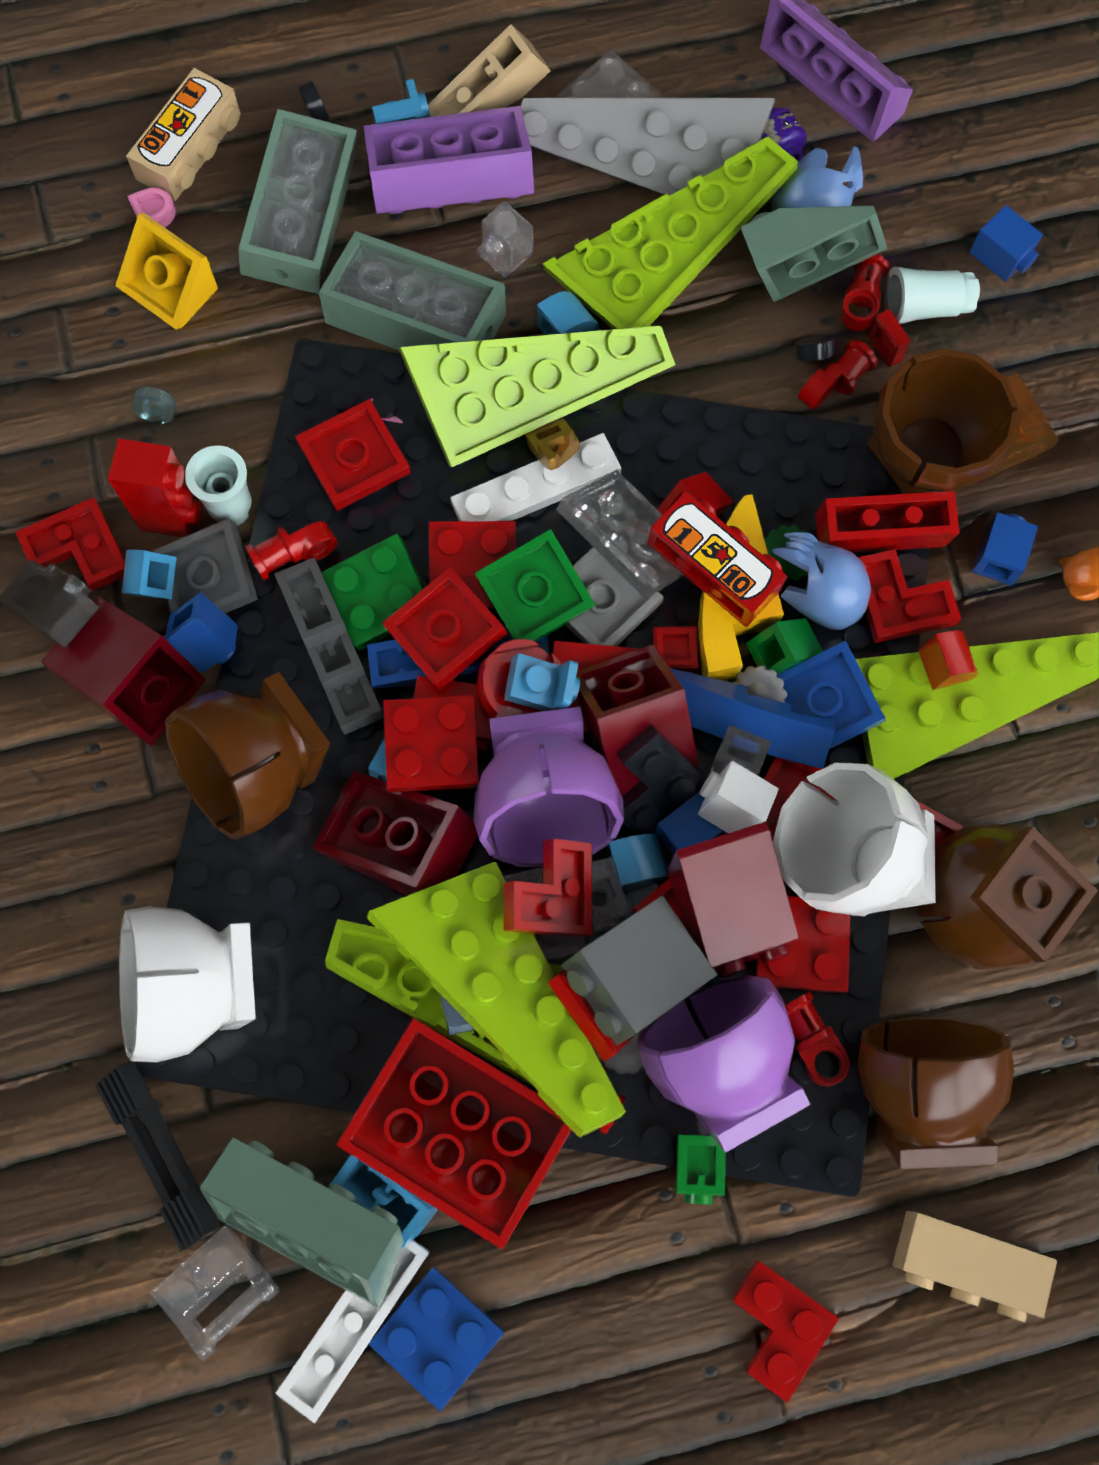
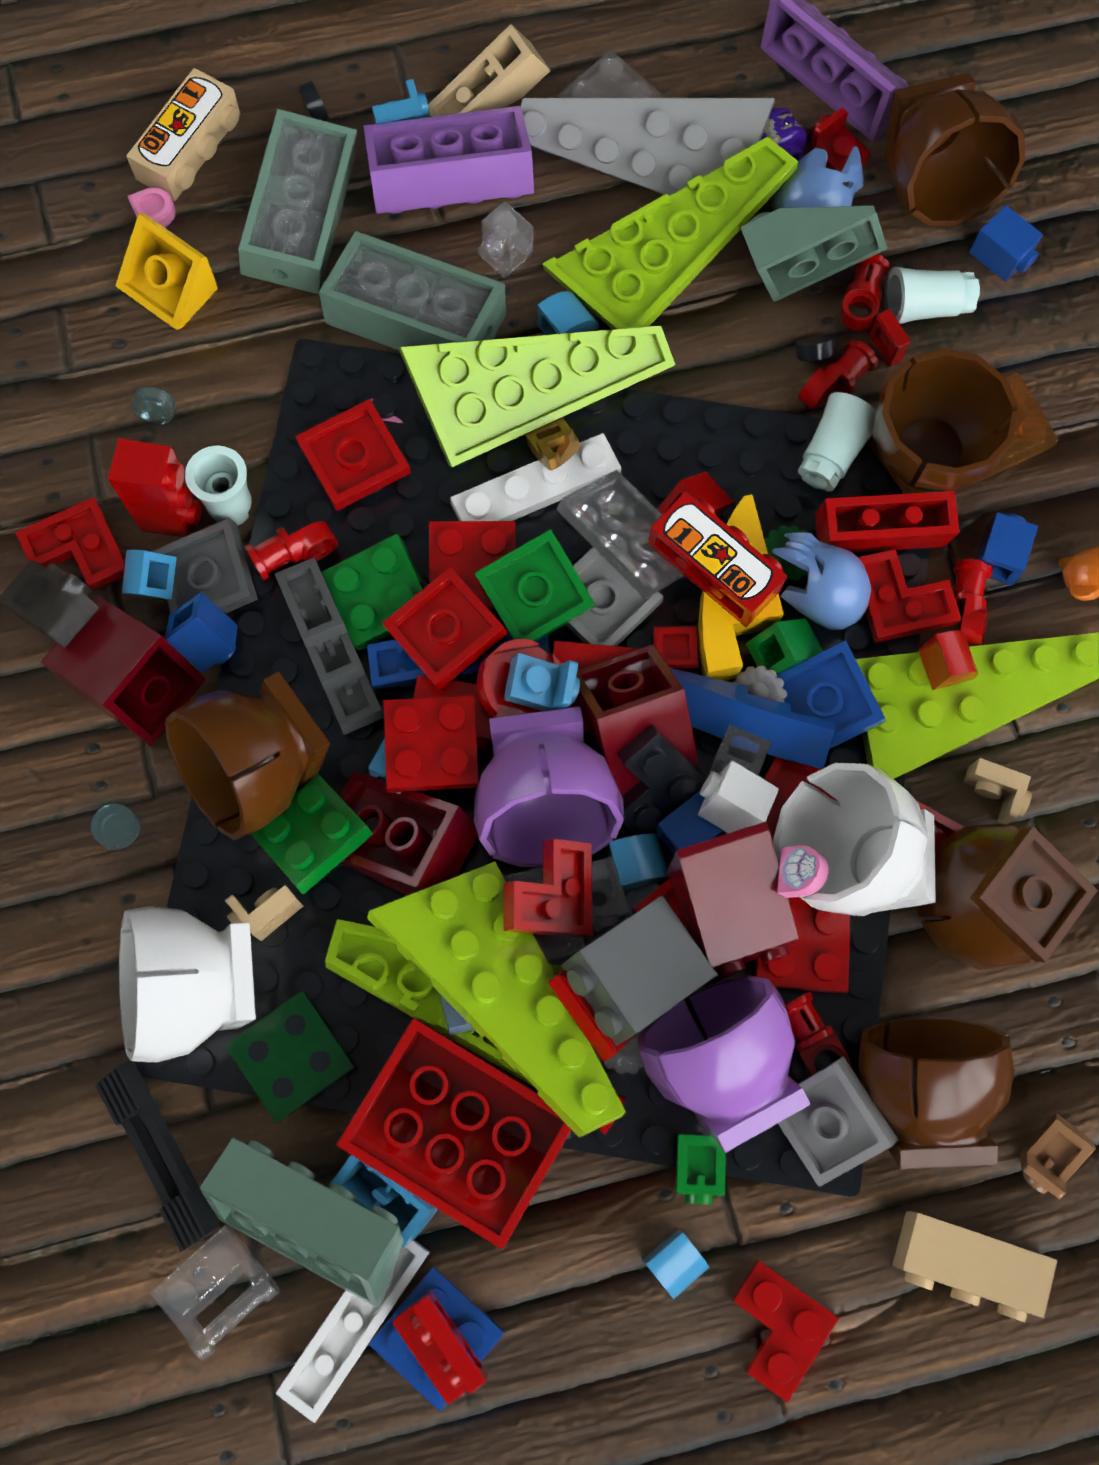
none -> clear light blue tile [91,803,139,850]
none -> tan bracket [225,885,303,941]
none -> dark green tile [225,990,356,1123]
none -> green plate [251,774,373,895]
none -> red bracket [393,1290,488,1404]
none -> dark azure brick [642,1229,710,1300]
none -> tile [777,845,829,898]
none -> light grey plate [778,1056,898,1187]
none -> light aqua plant [798,392,877,492]
none -> red bracket [808,107,871,172]
none -> reddish brown plate [884,73,1026,226]
none -> red connector [953,559,993,646]
none -> tan bracket [963,758,1032,824]
none -> medium nougat bracket [1020,1113,1096,1200]

